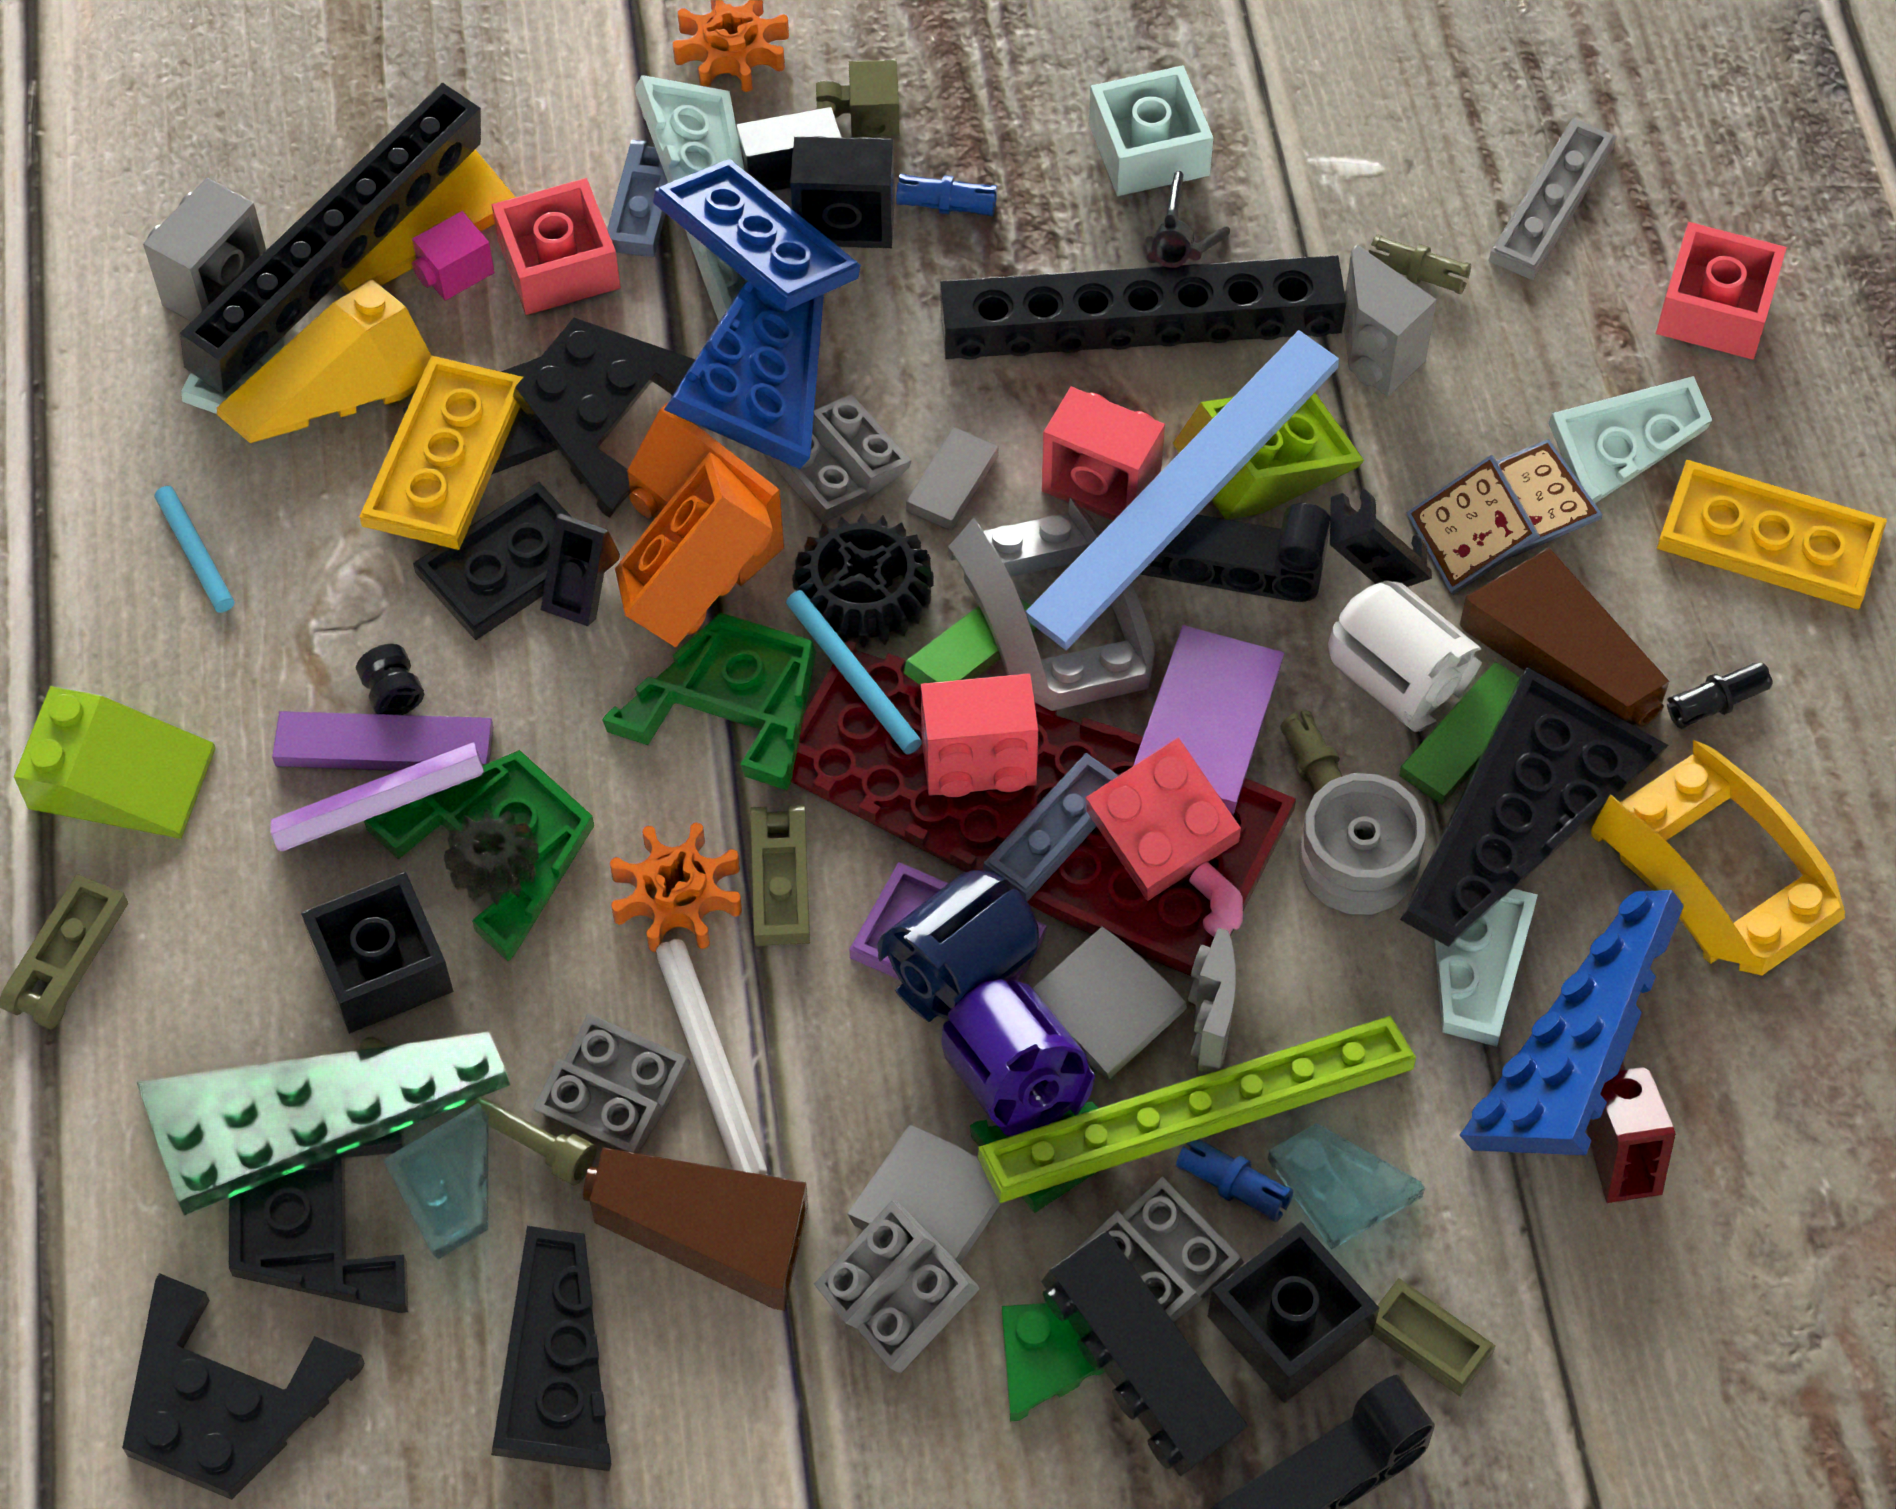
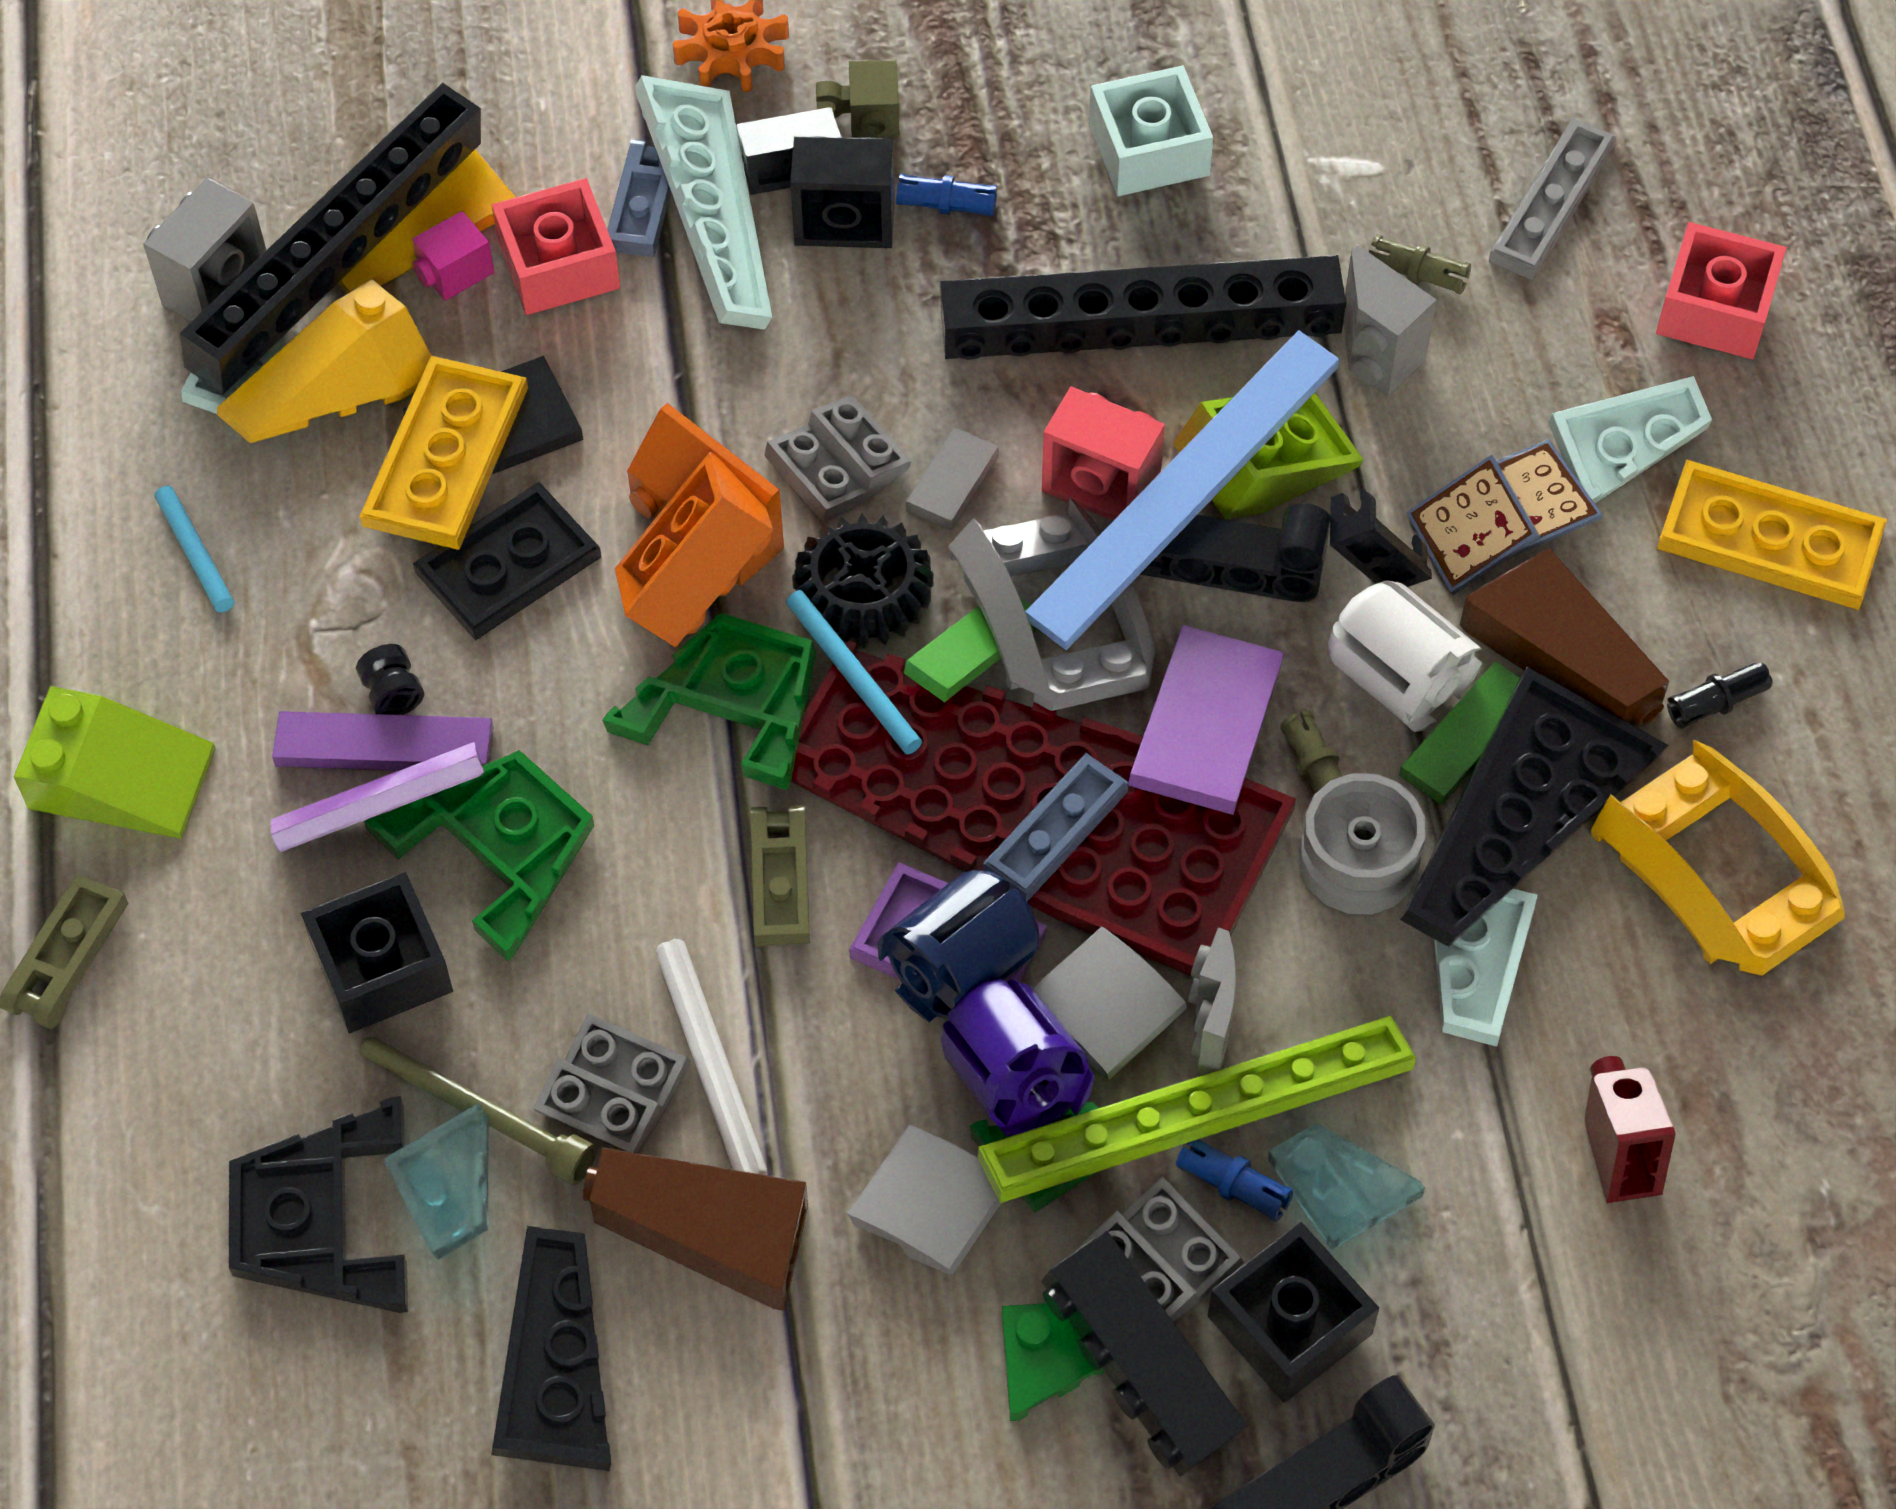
black wing [122,1273,365,1500] -> none
clear green wing [136,1032,510,1215] -> none
clear smoke gear [444,808,539,905] -> none
black wing [513,317,695,518] -> none
black slope [540,513,620,626] -> none
orange gear [610,822,742,952] -> none
blue tile [653,159,861,311] -> none
blue wing [664,280,824,469] -> none
light grey slope [814,1200,980,1373] -> none
coral brick [921,673,1038,797] -> none
coral brick [1085,737,1241,901] -> none
black plant [1145,171,1230,268] -> none
bright pink arm [1189,862,1243,937] -> none
olive tile [1372,1278,1496,1397] -> none
blue wing [1460,890,1684,1156] -> none

